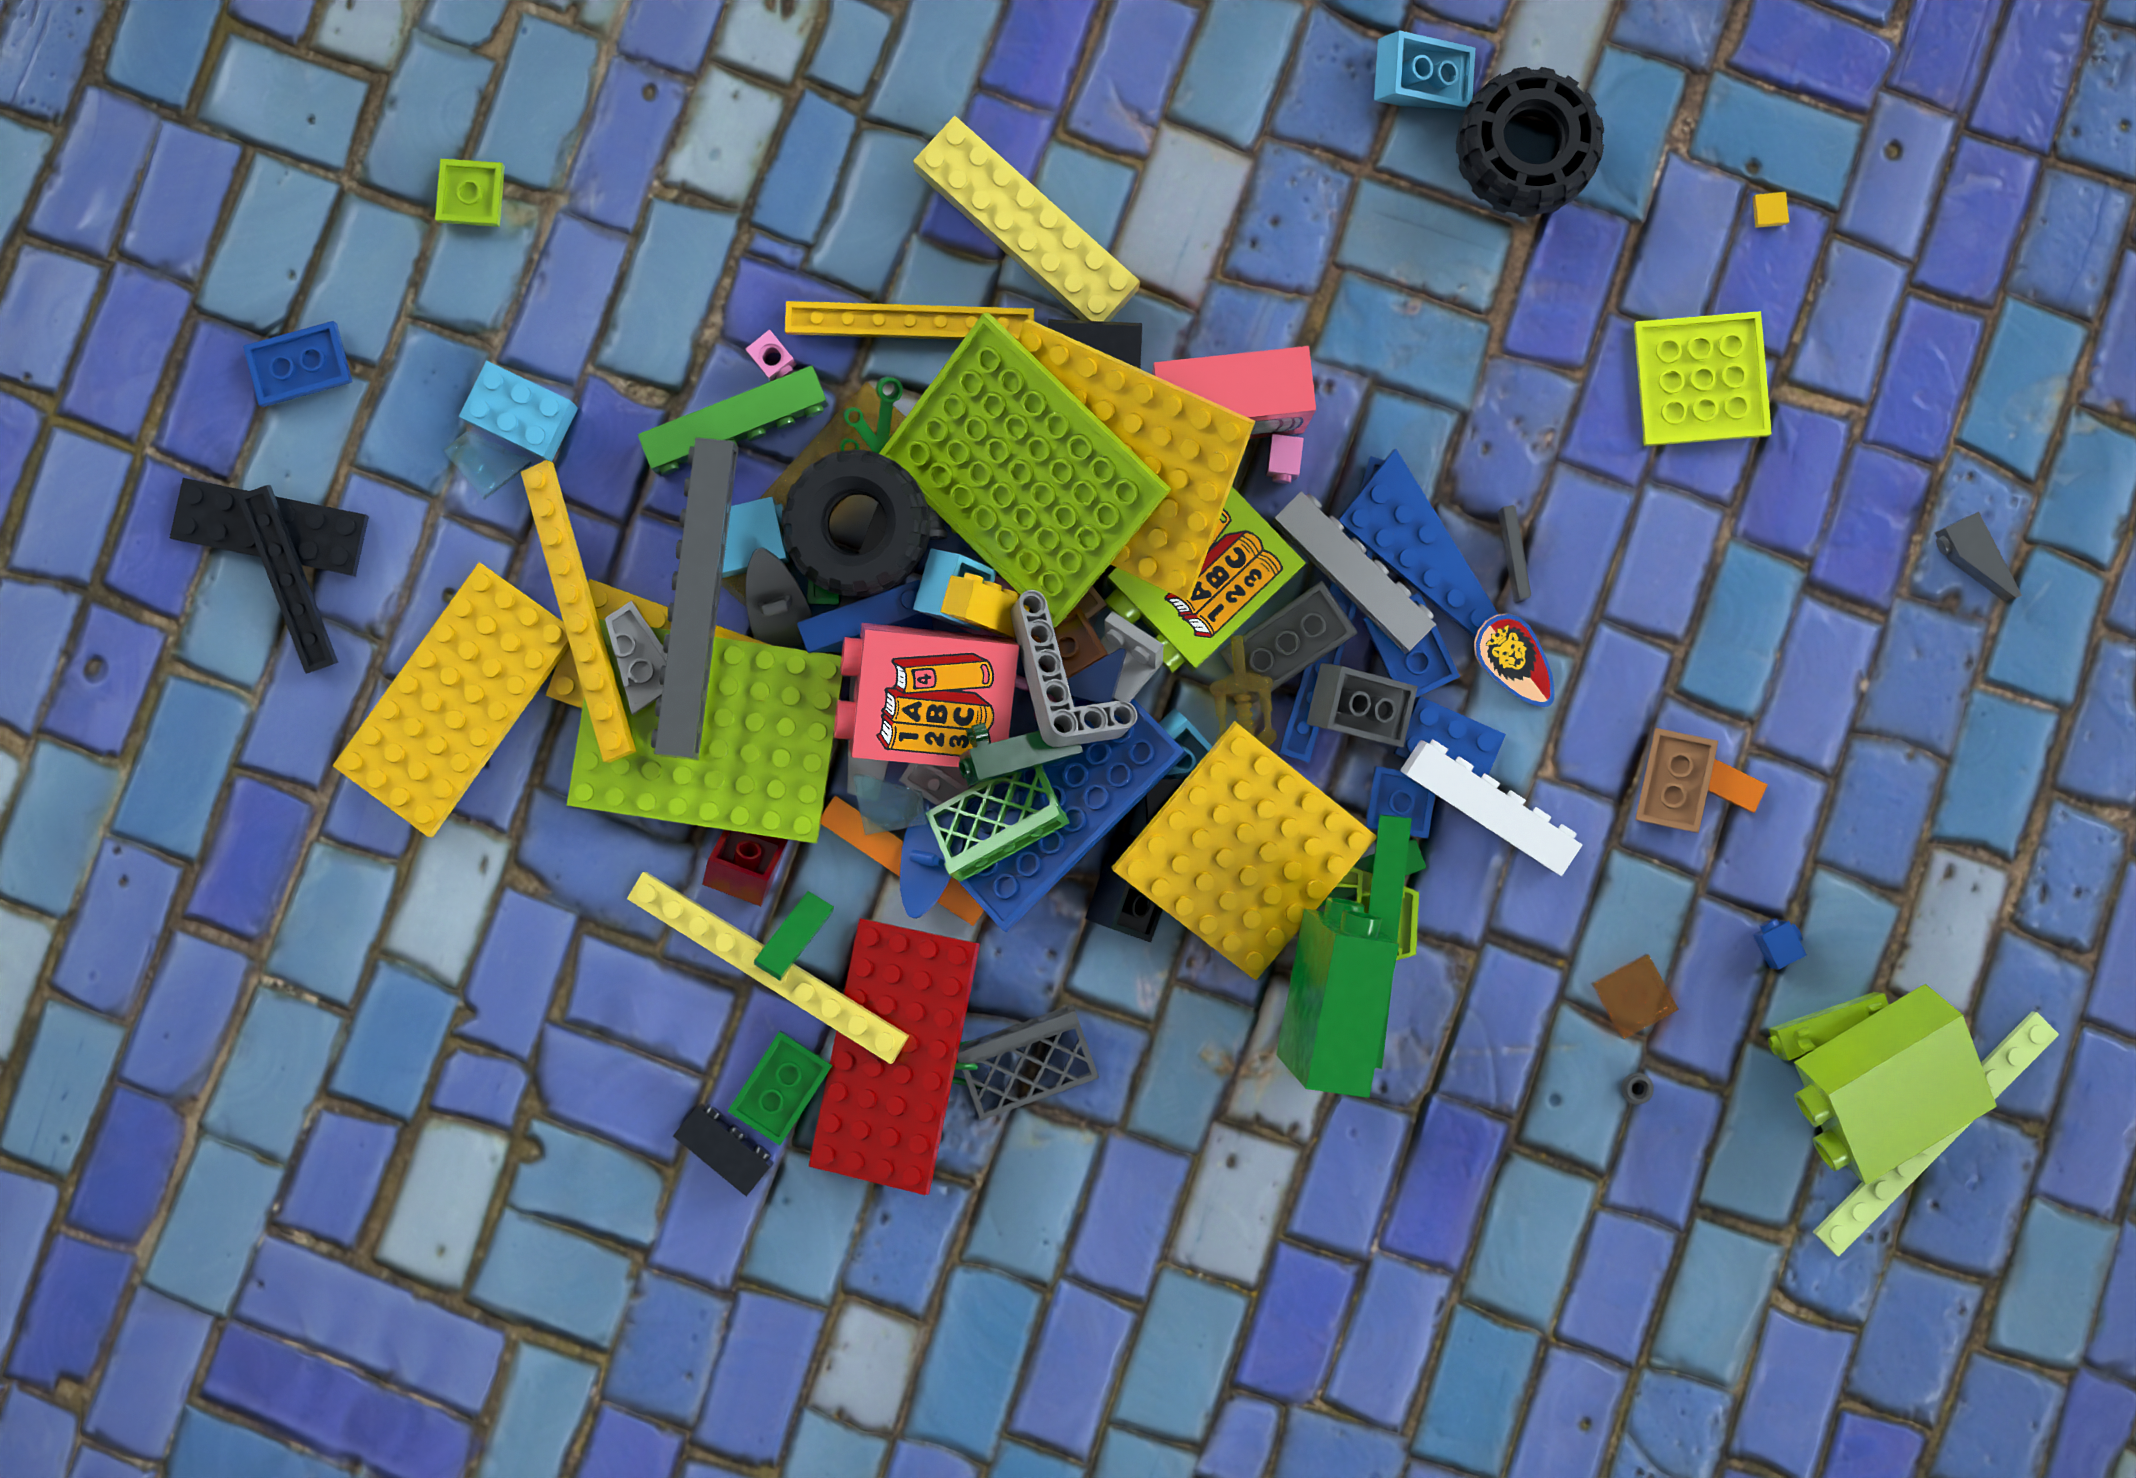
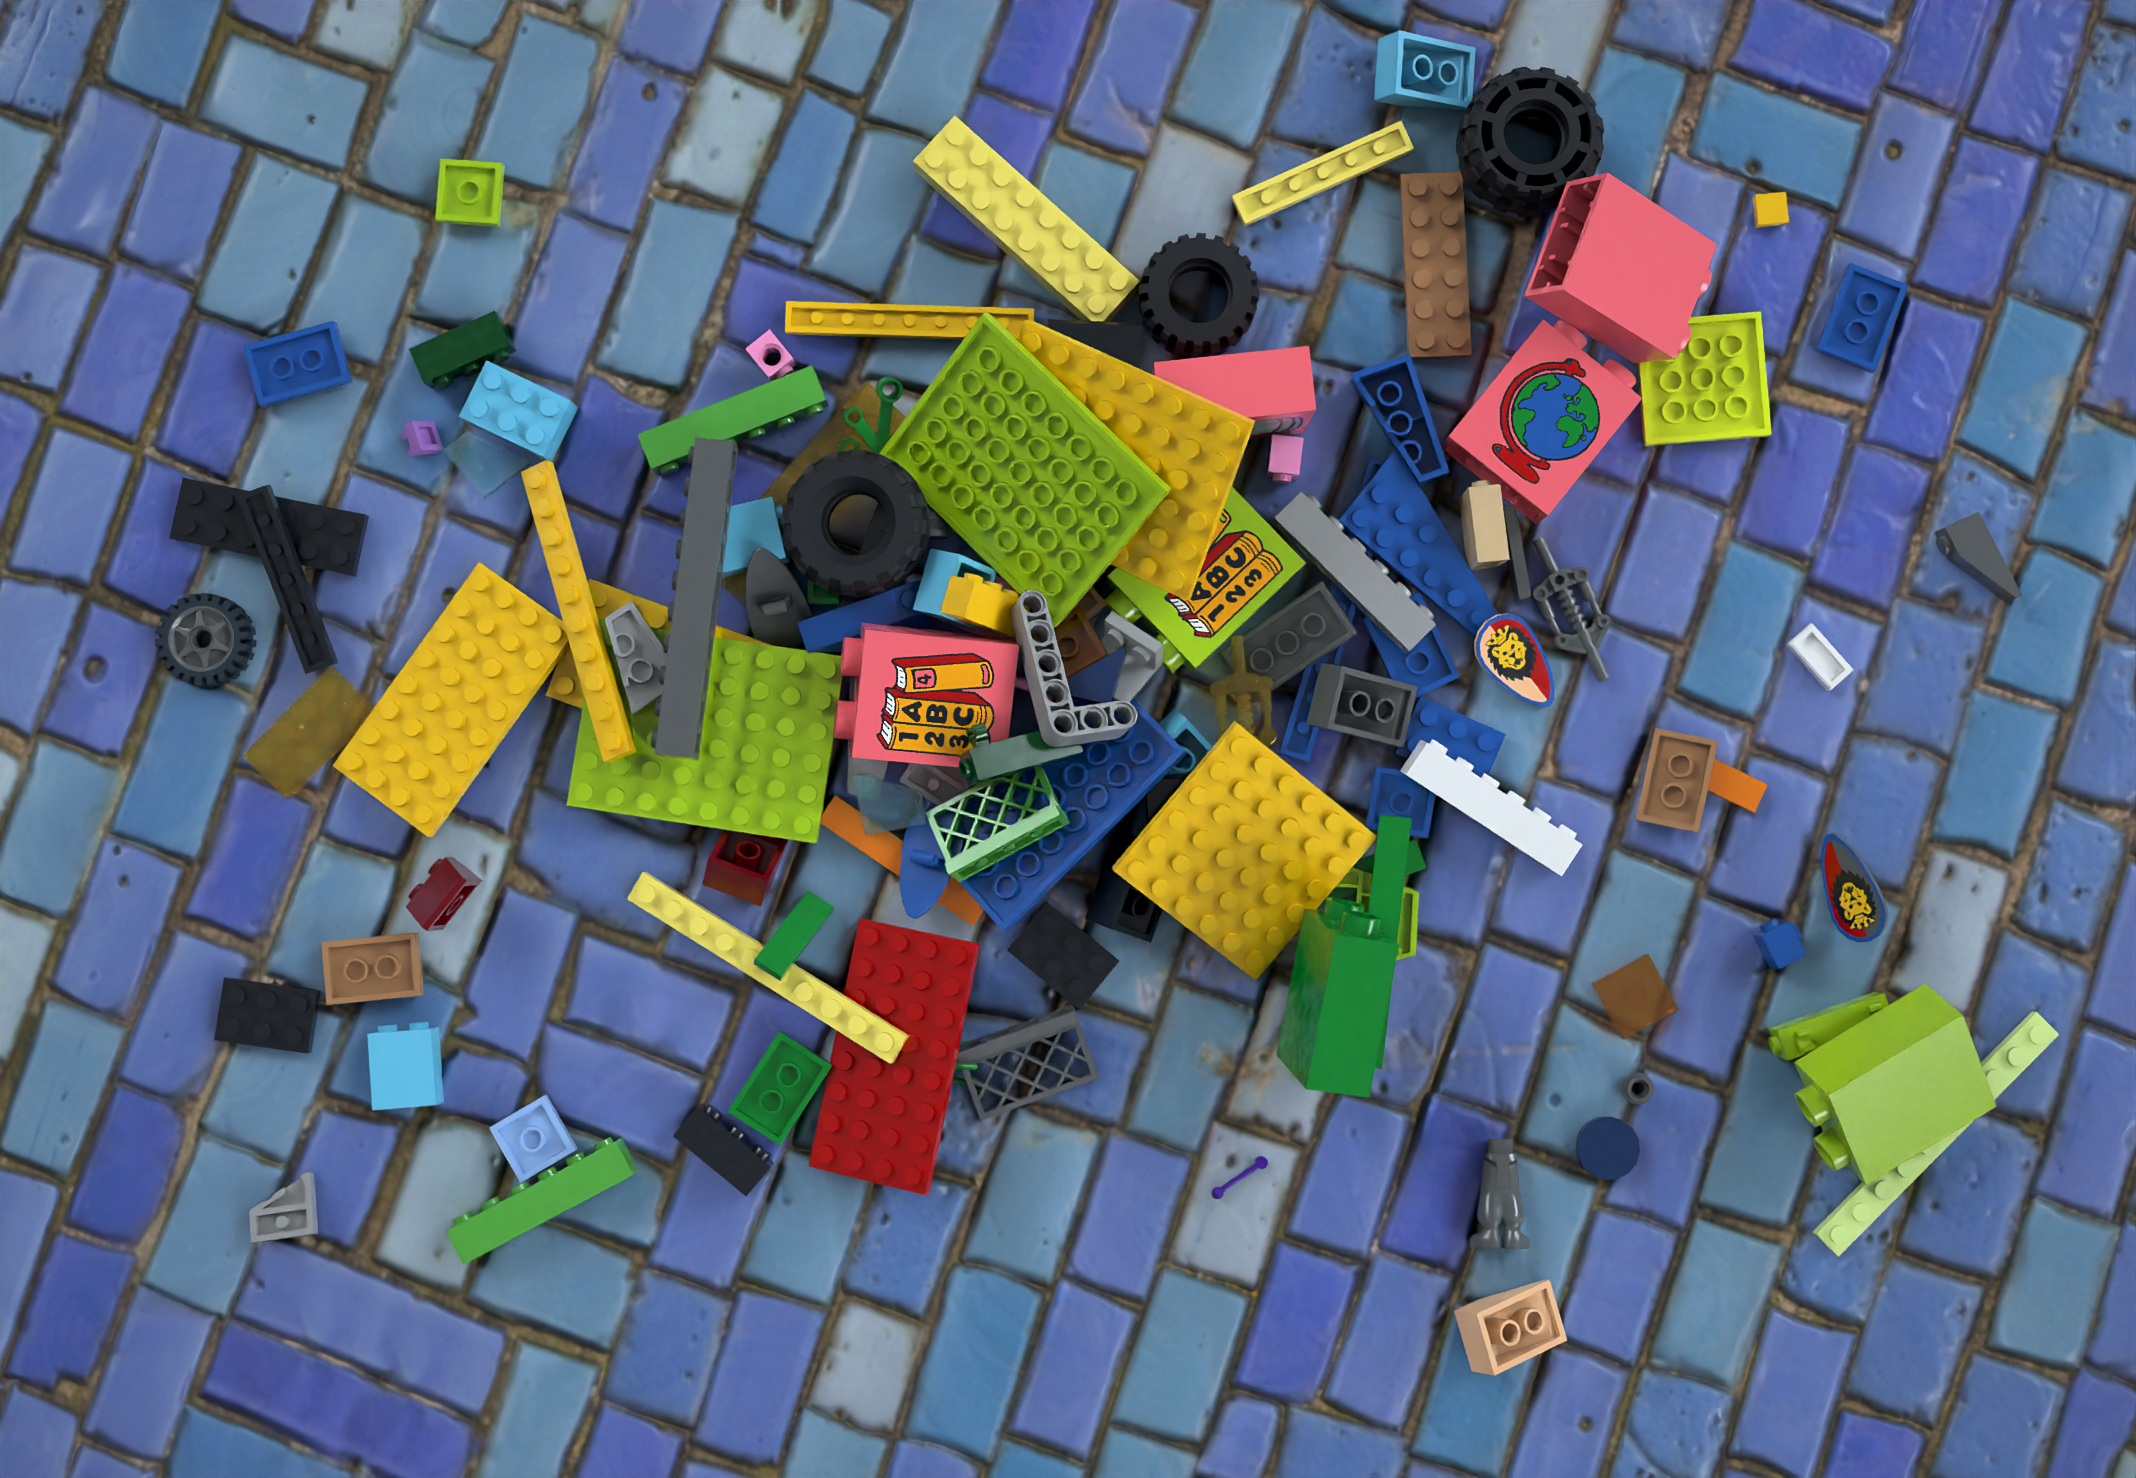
none -> wheel [155,593,257,687]
none -> black plate [214,977,321,1054]
none -> clear yellow plate [242,666,375,799]
none -> light grey wing [249,1172,318,1243]
none -> medium nougat plate [321,932,424,1005]
none -> medium azure brick [367,1022,444,1110]
none -> medium lavender tile [401,421,444,456]
none -> dark red slope [406,857,482,931]
none -> dark green brick [409,311,517,389]
none -> bright green brick [446,1137,639,1265]
none -> light blue plate [489,1094,578,1183]
none -> black plate [1007,901,1119,1010]
none -> black tyre [1139,233,1259,359]
none -> dark purple hinge [1211,1156,1268,1199]
none -> light yellow plate [1232,121,1414,227]
none -> blue wedge [1350,354,1450,486]
none -> medium nougat plate [1399,171,1472,360]
none -> brick [1441,319,1642,524]
none -> light nougat slope [1454,1279,1567,1376]
none -> tan brick [1458,480,1510,570]
none -> dark grey piece [1470,1139,1530,1249]
none -> coral brick [1524,173,1717,363]
none -> dark grey bar [1530,536,1611,682]
none -> dark blue tile [1575,1116,1640,1180]
none -> white tile [1786,623,1853,691]
none -> blue plate [1814,263,1909,373]
none -> shield [1821,833,1888,942]

